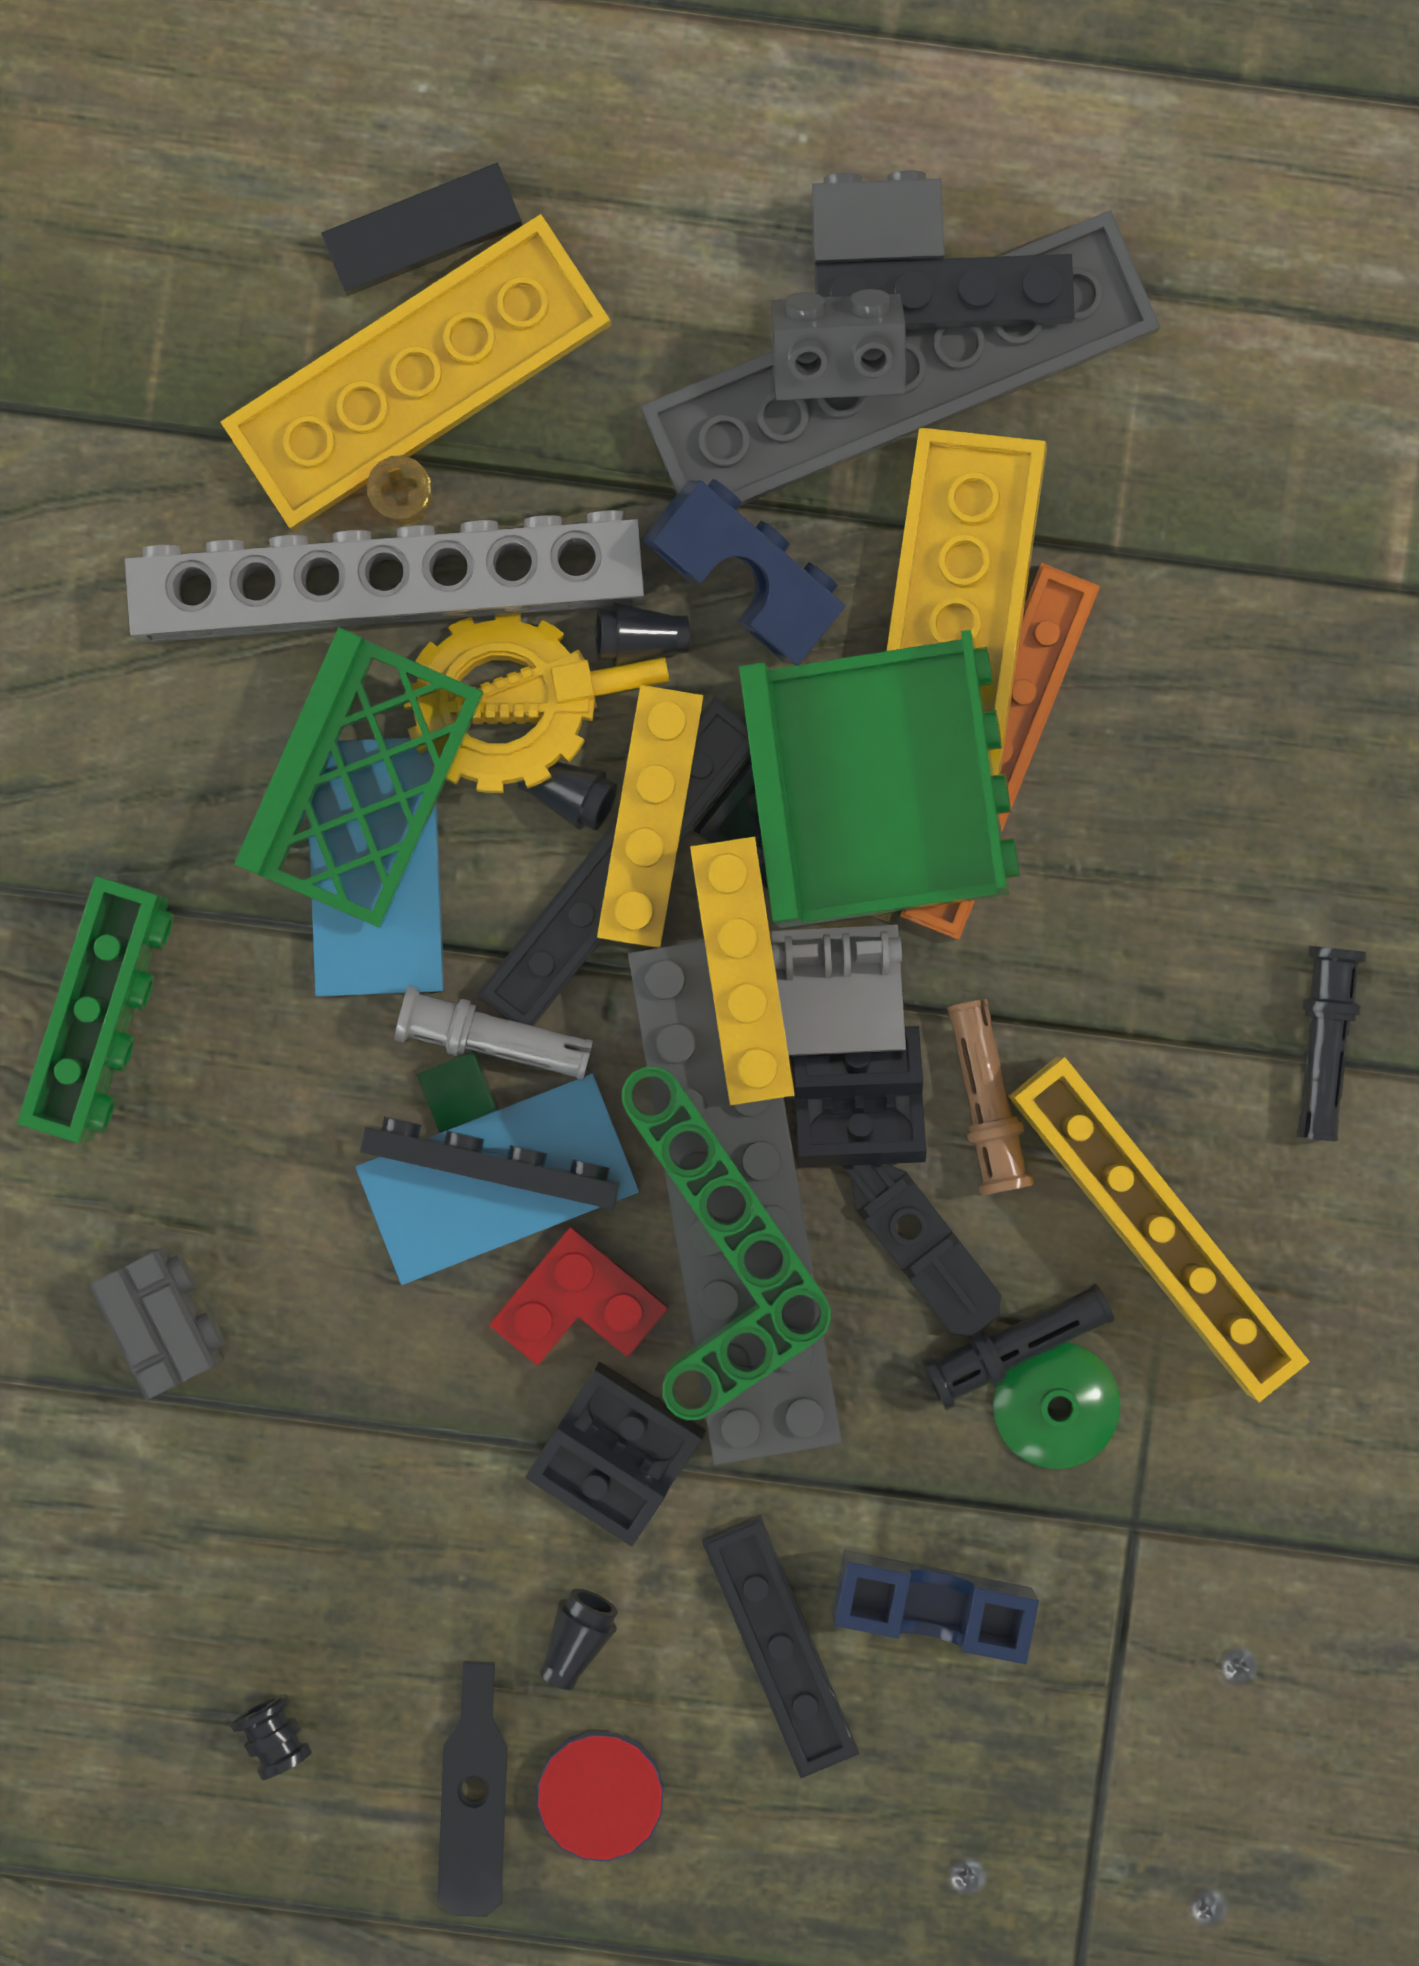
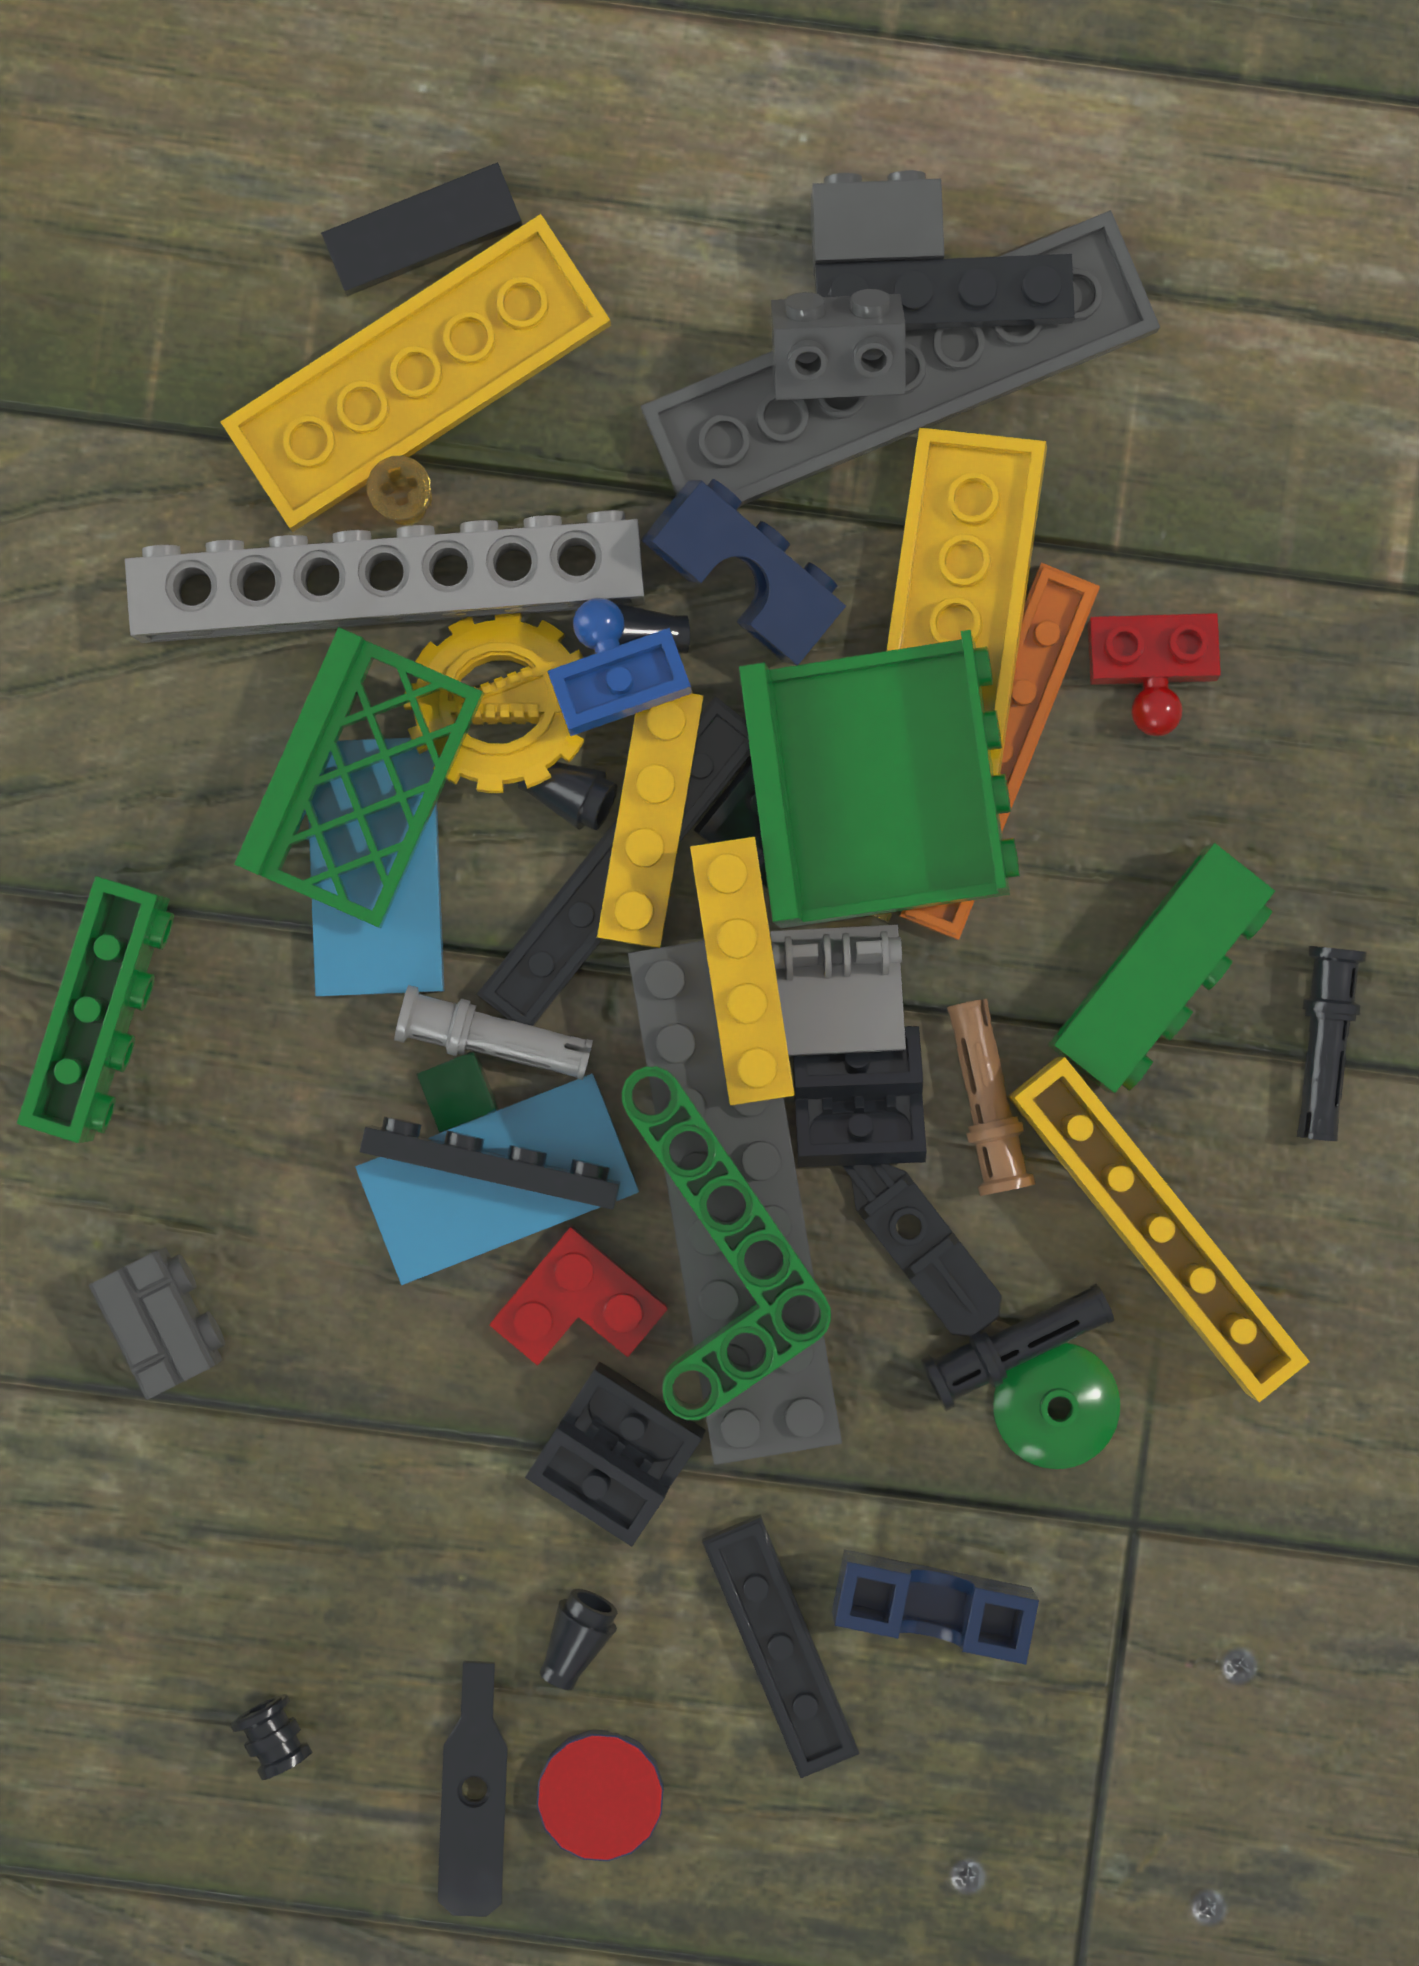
none -> blue plate [548,598,692,736]
none -> green brick [1048,843,1275,1093]
none -> red plate [1088,613,1221,736]

